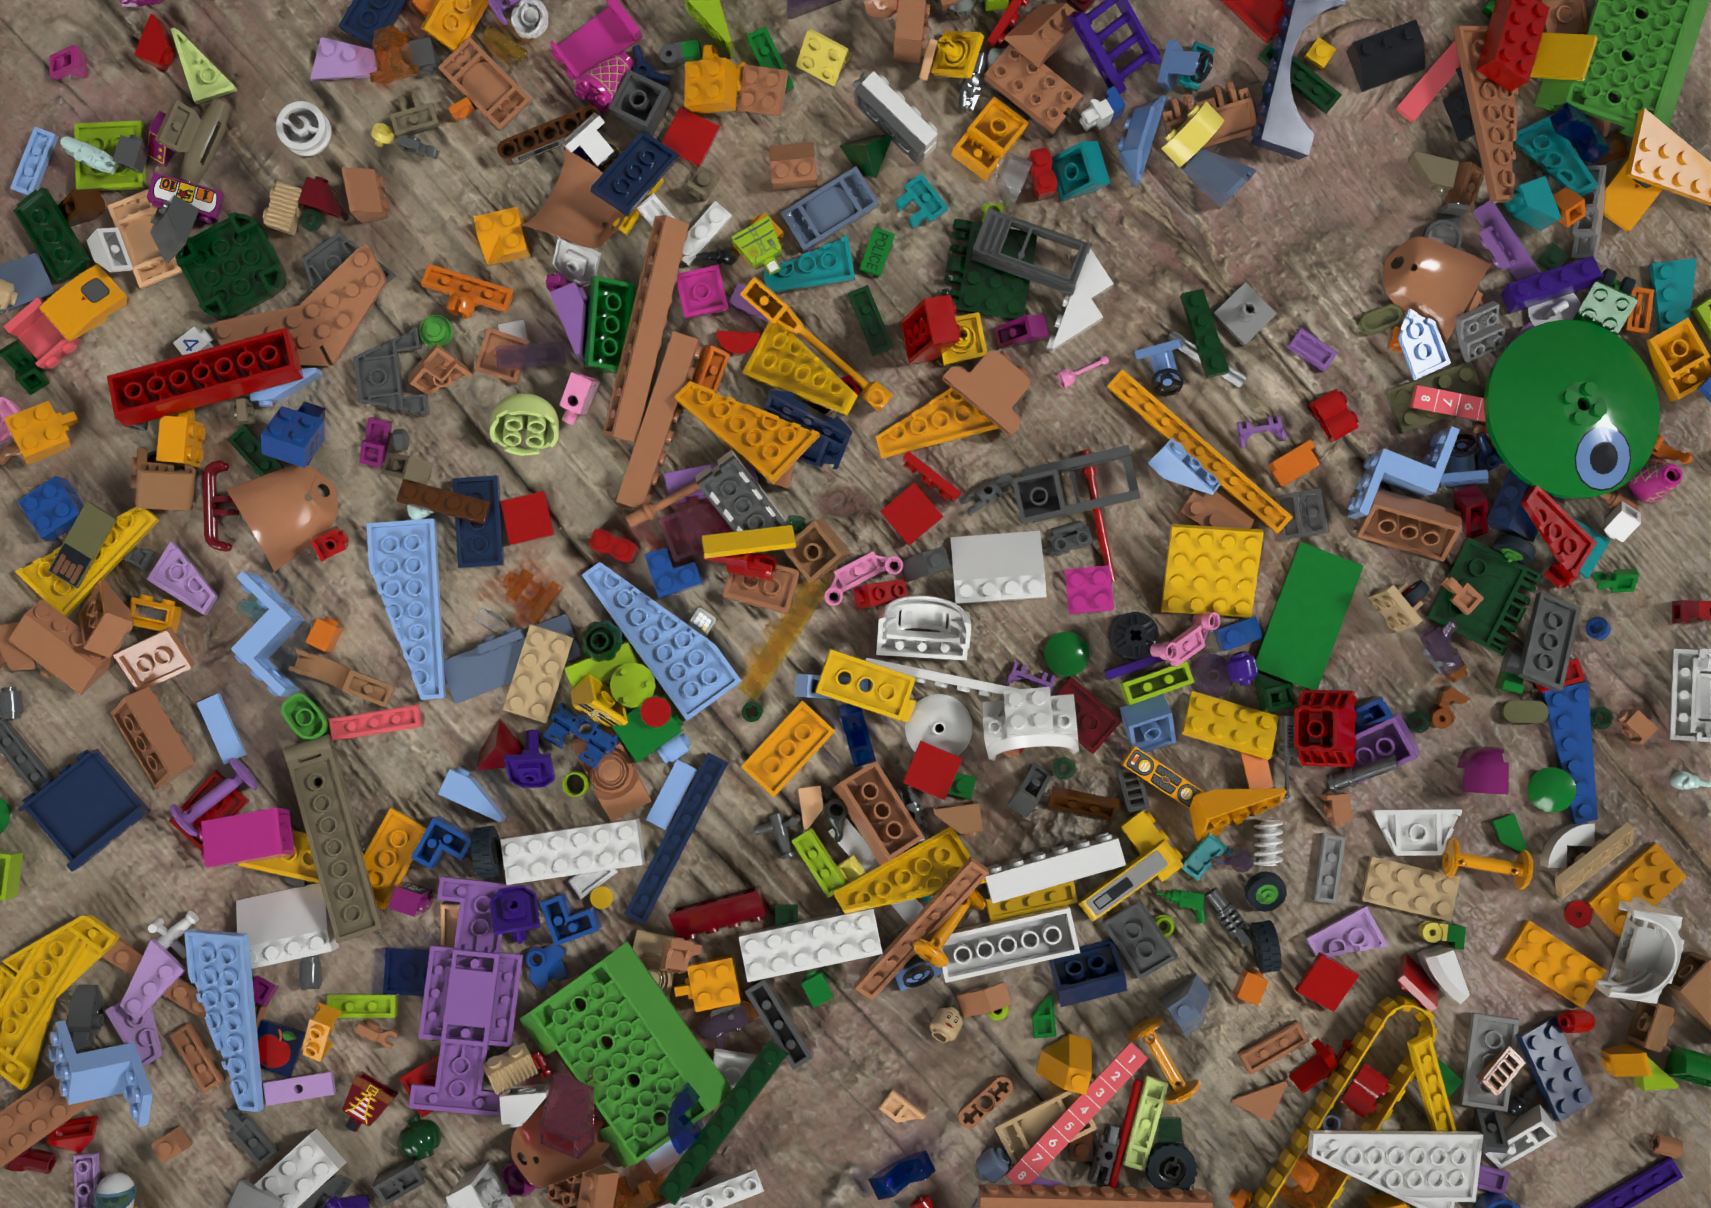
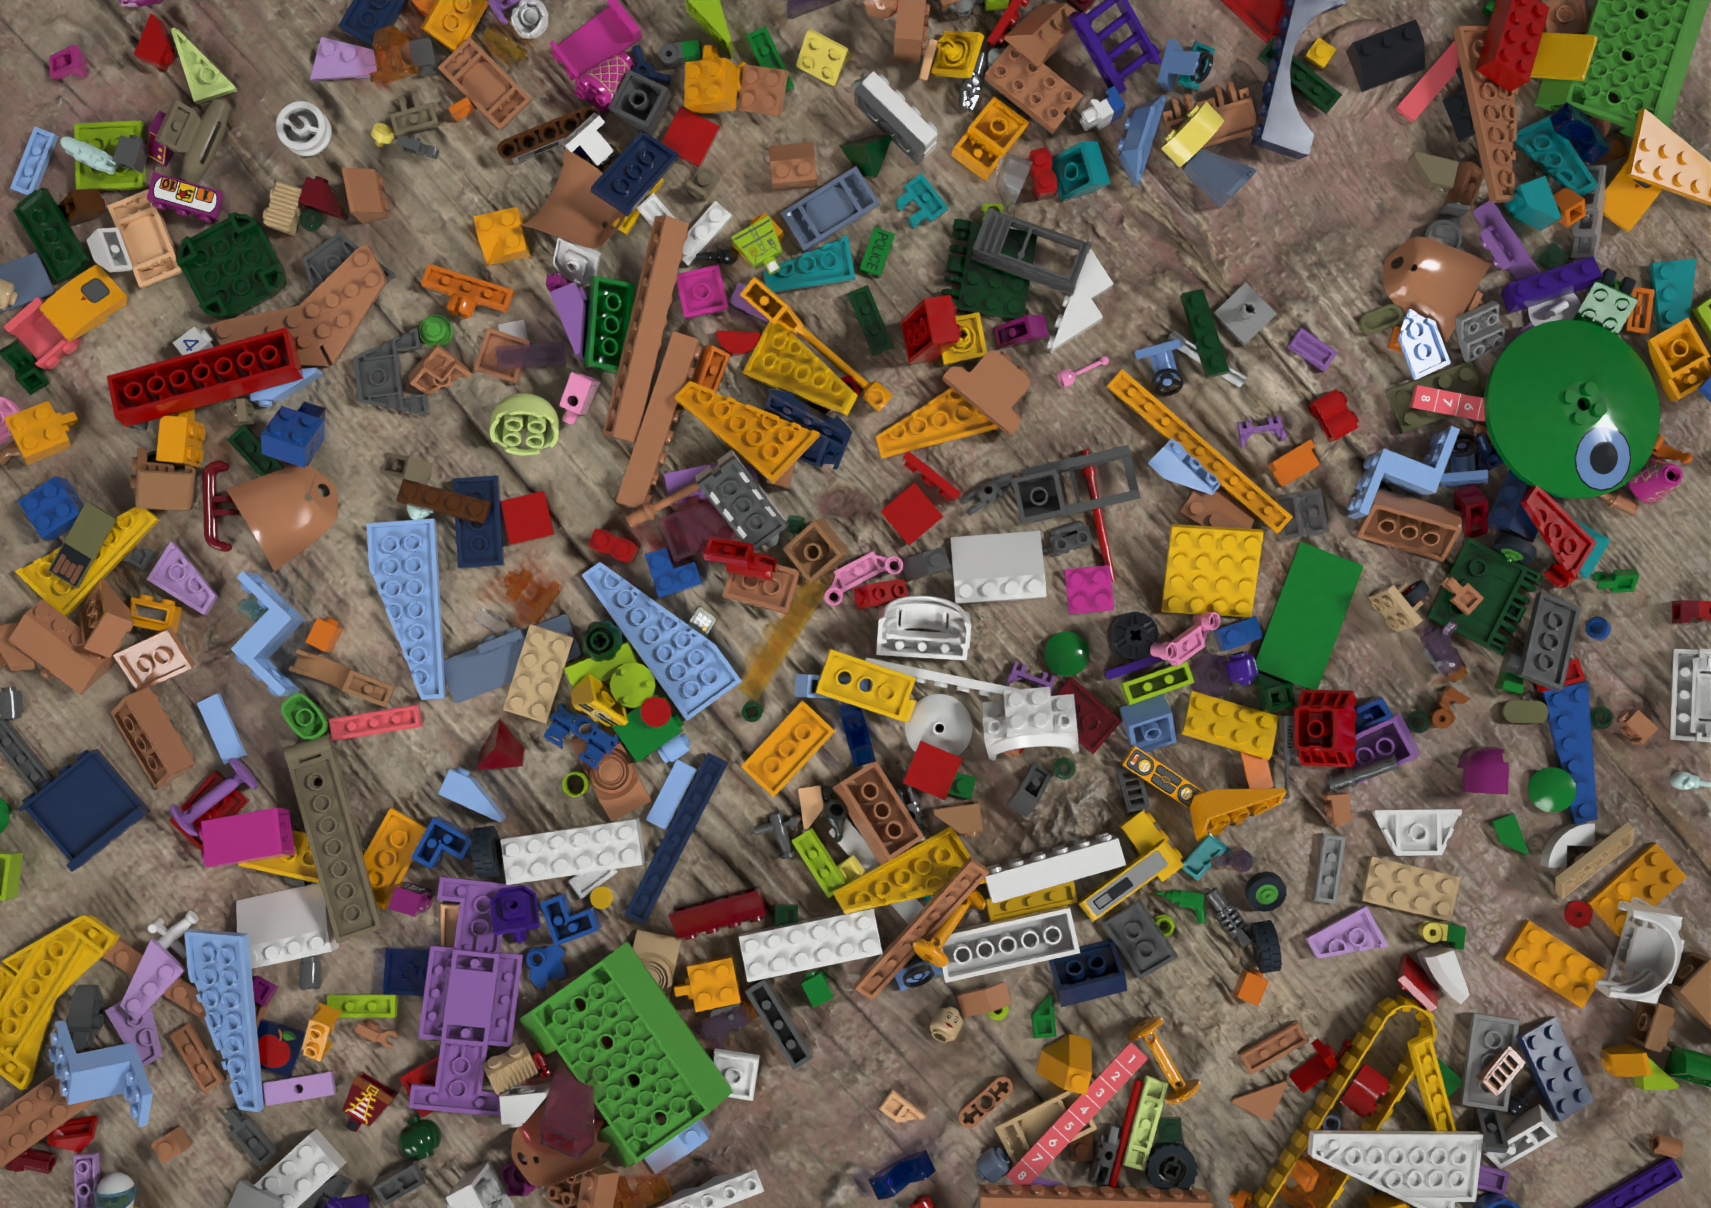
dark grey slope [150,195,199,263] -> none
red brick [310,525,349,562] -> none
magenta slope [359,417,393,468] -> none
dark grey tile [392,429,409,451] -> none
dark purple piece [504,729,555,788] -> none
dark green plate [657,1040,789,1205] -> none
nougat brick [659,937,702,974] -> none
clear blue brick [668,1083,701,1155] -> none
yellow tile [702,525,796,559] -> none
reddish brown plate [1048,786,1120,821] -> none
sand blue slope [1159,973,1210,1037] -> none
white piece [1253,819,1283,866] -> none
red tile [1294,952,1359,1012] -> none
light orange hose [1442,838,1533,890] -> none
red brick [1558,1009,1595,1033] -> none
white brick [1603,501,1641,542] -> none

